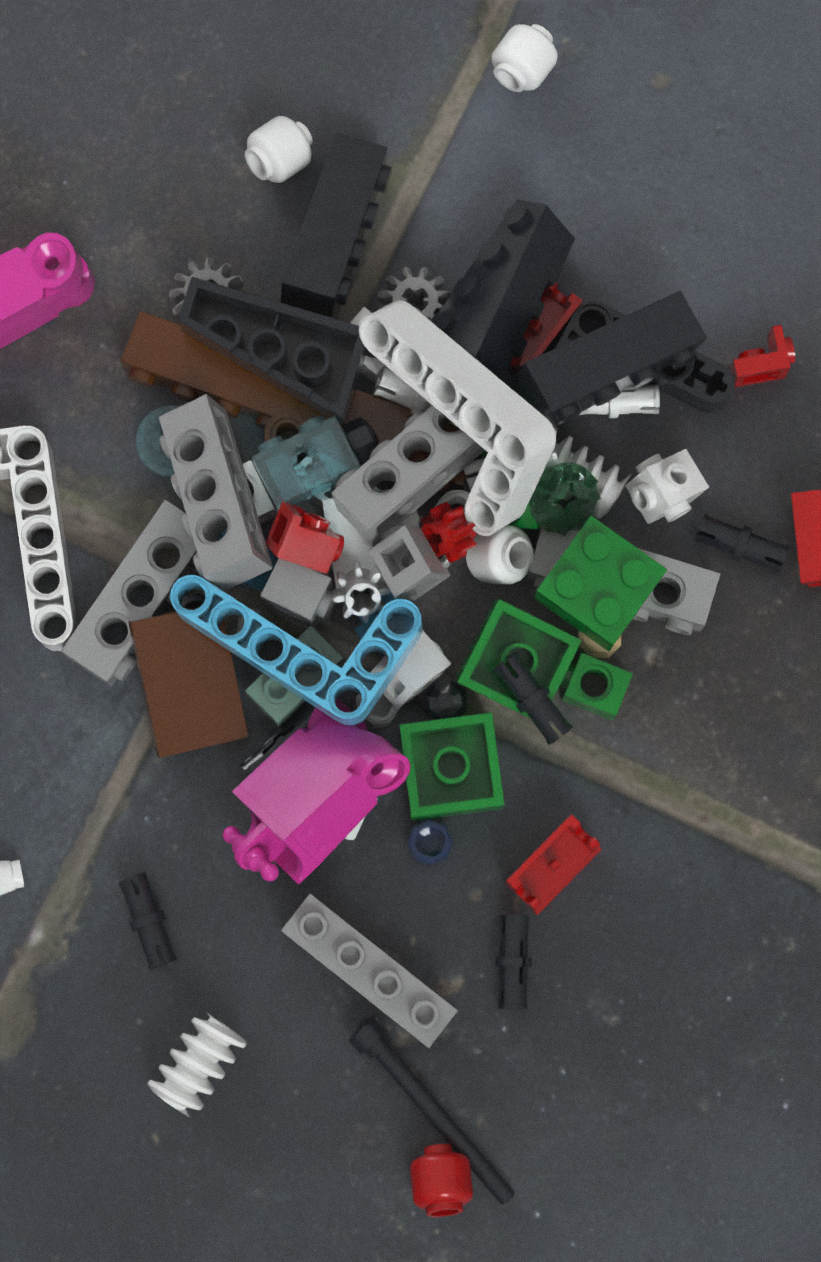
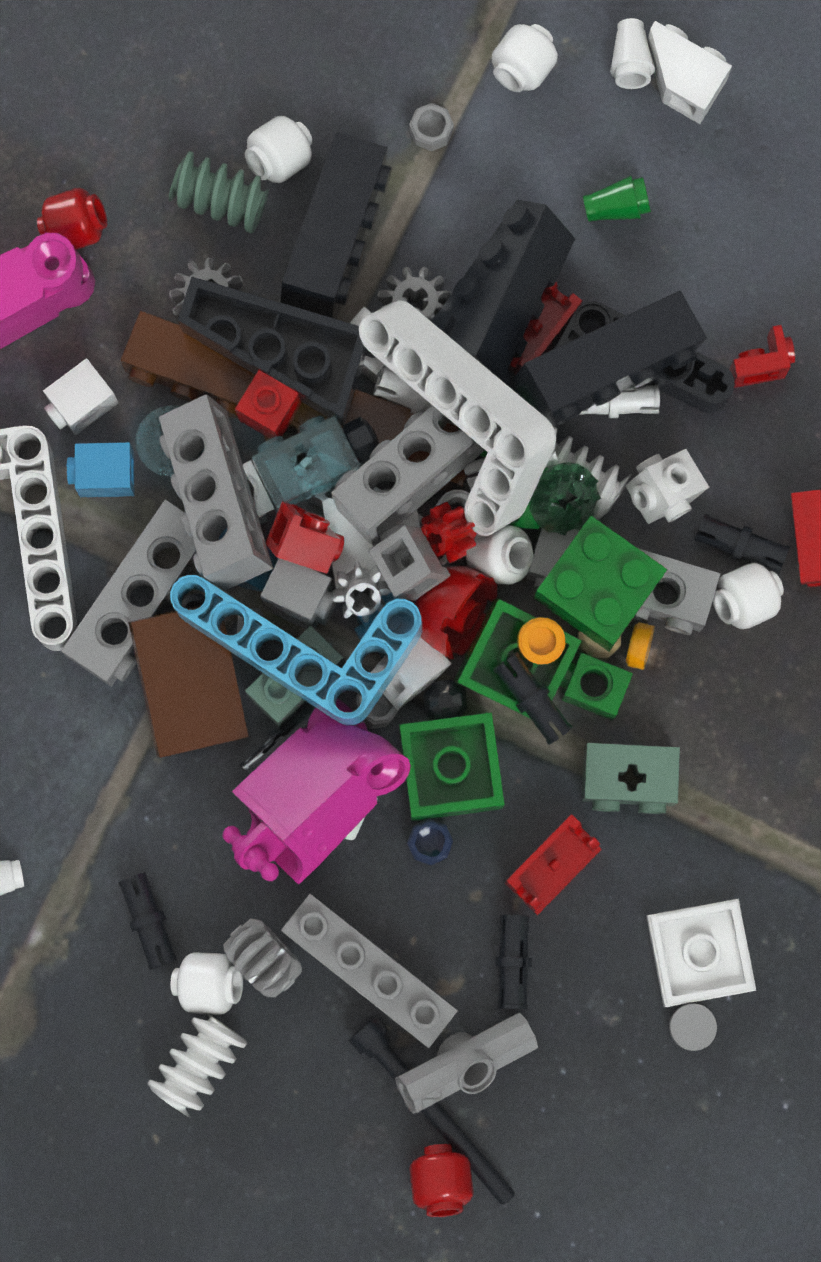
none -> red head [37,188,107,250]
none -> white brick [43,358,119,436]
none -> dark azure brick [67,442,135,497]
none -> sand green piece [169,151,269,233]
none -> white head [171,952,243,1015]
none -> light grey gear [223,918,302,998]
none -> red brick [235,370,301,443]
none -> light grey piece [395,1013,538,1114]
none -> light grey tile [409,103,454,151]
none -> red cylinder [411,566,497,659]
none -> light orange tile [517,617,565,664]
none -> sand green brick [582,743,680,814]
none -> green cone [583,175,651,222]
none -> white cone [610,18,655,89]
none -> light orange tile [626,622,655,670]
none -> white tile [646,899,756,1007]
none -> white slope [647,21,732,124]
none -> light grey tile [669,1004,717,1051]
none -> white head [713,563,784,629]

